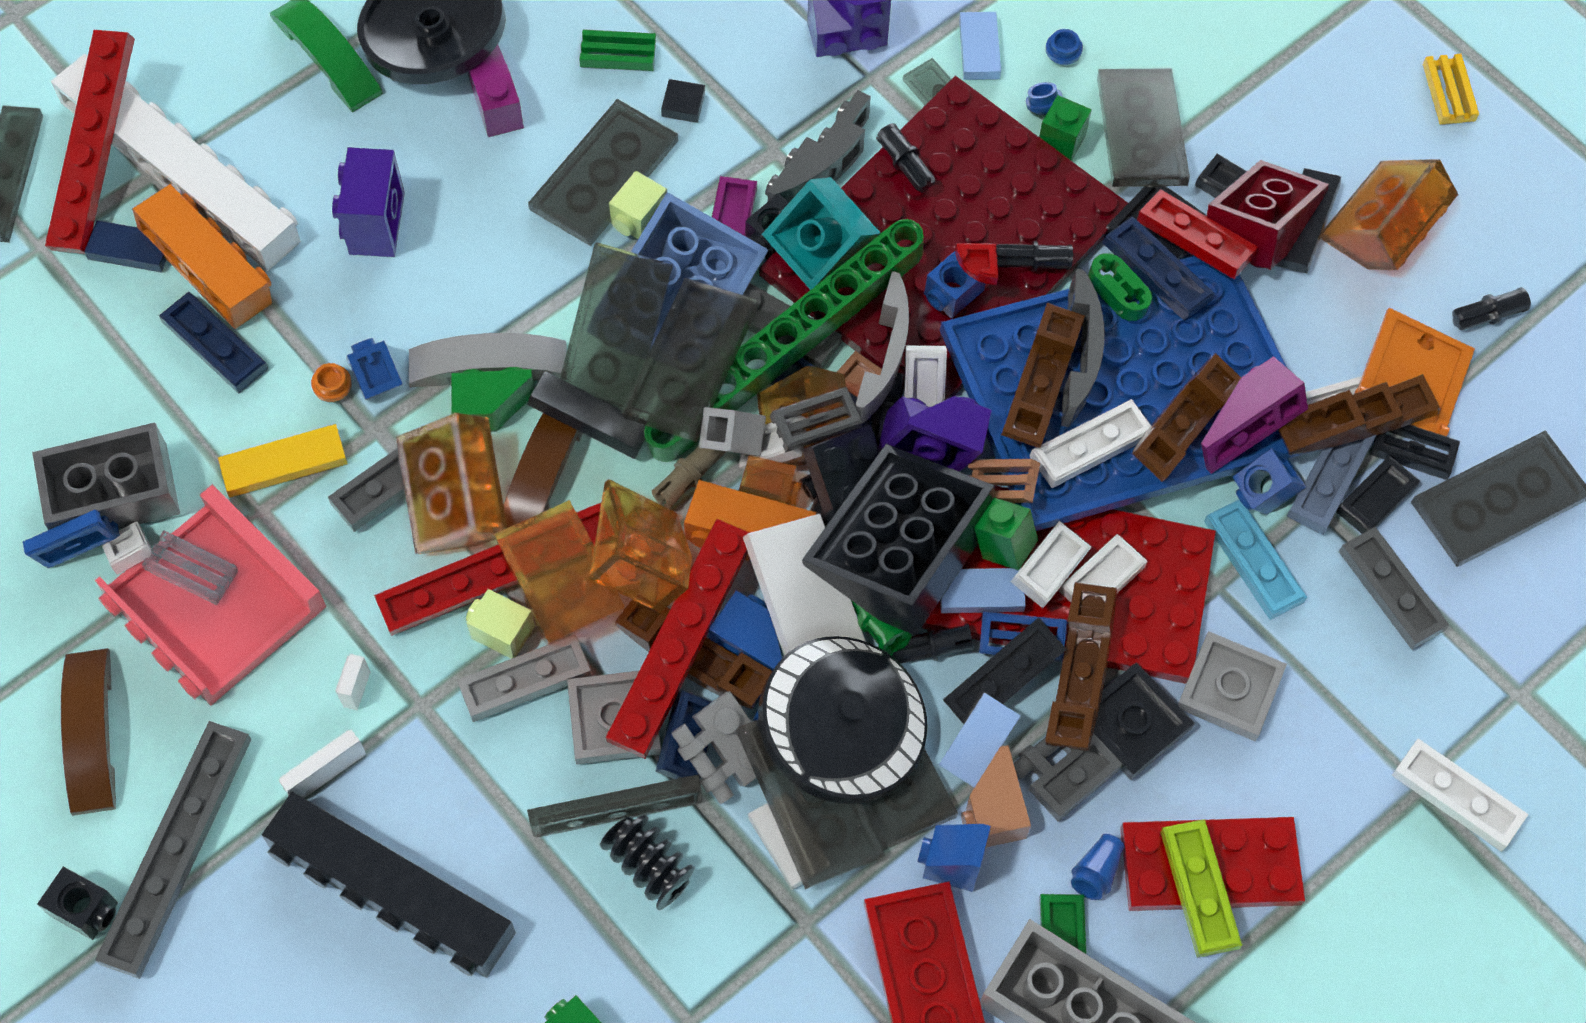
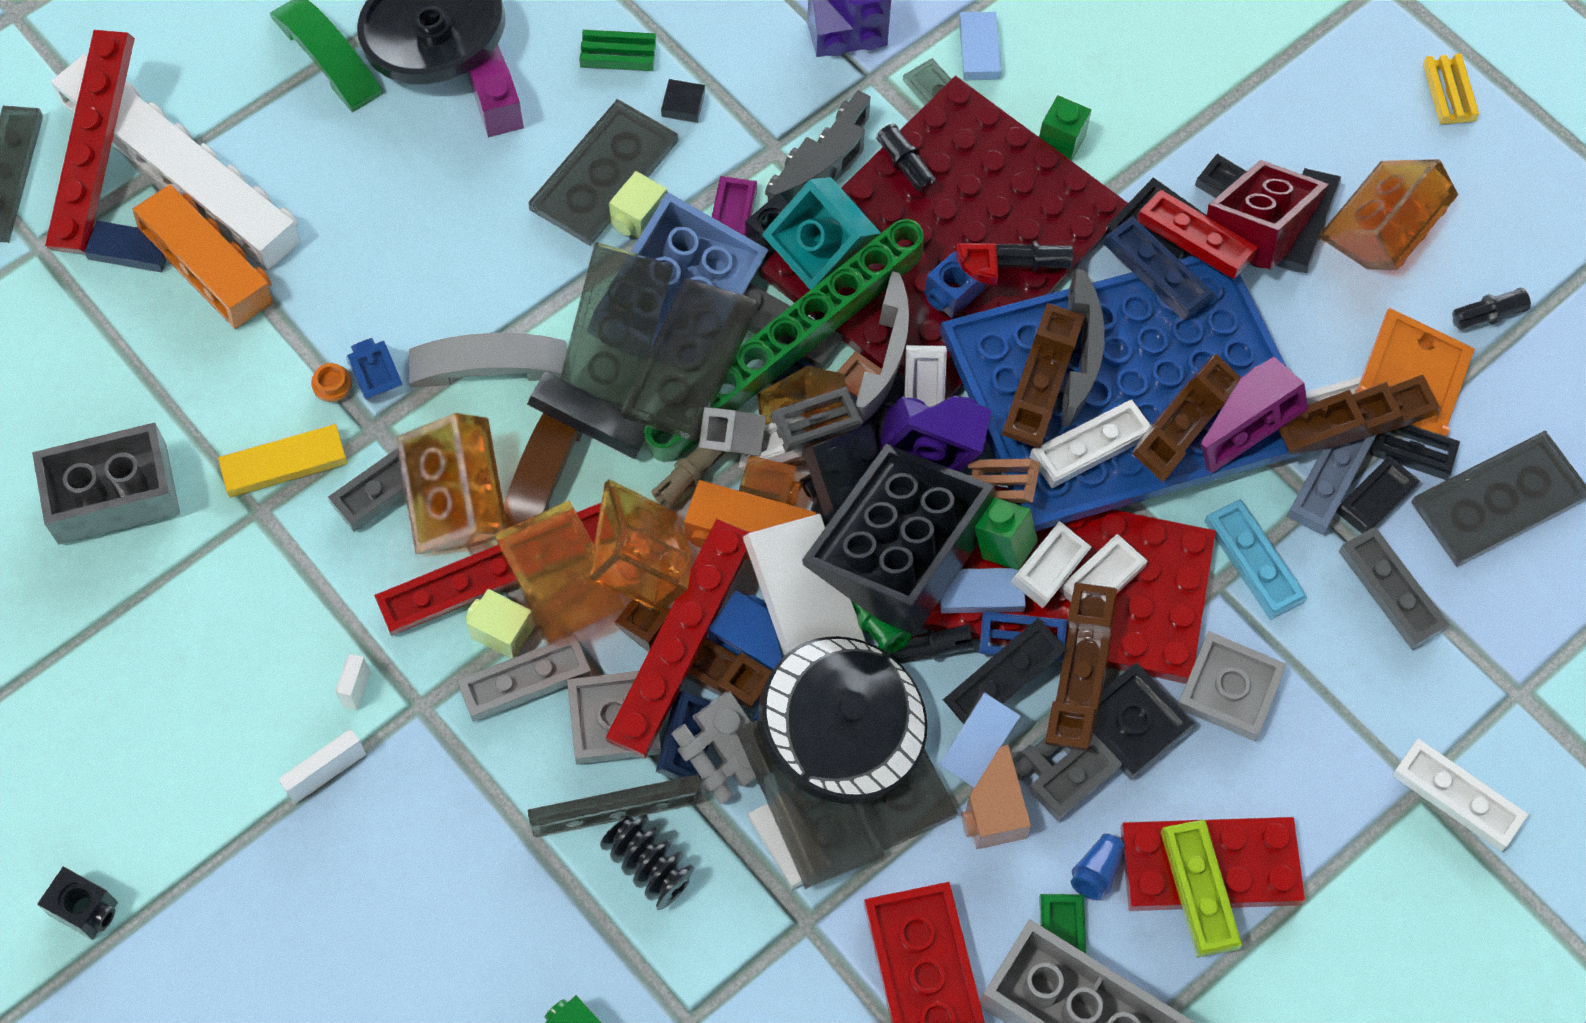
blue tile [22,509,120,568] -> none
reddish brown slope [61,648,116,816] -> none
coral panel [95,484,326,706] -> none
dark grey plate [95,721,251,979] -> none
white tile [102,521,154,575] -> none
clear light blue tile [142,530,238,605] -> none
dark blue tile [159,291,268,394] -> none
black brick [261,792,516,978] -> none
dark purple slope [332,147,405,257] -> none
green slope [451,367,535,434] -> none
blue slope [917,824,991,892] -> none
blue plate [1026,82,1063,115] -> none
blue plate [1045,29,1083,65] -> none
green beam [1088,253,1152,321] -> none
clear smoke tile [1097,68,1190,187] -> none
blue brick [1232,449,1306,515] -> none

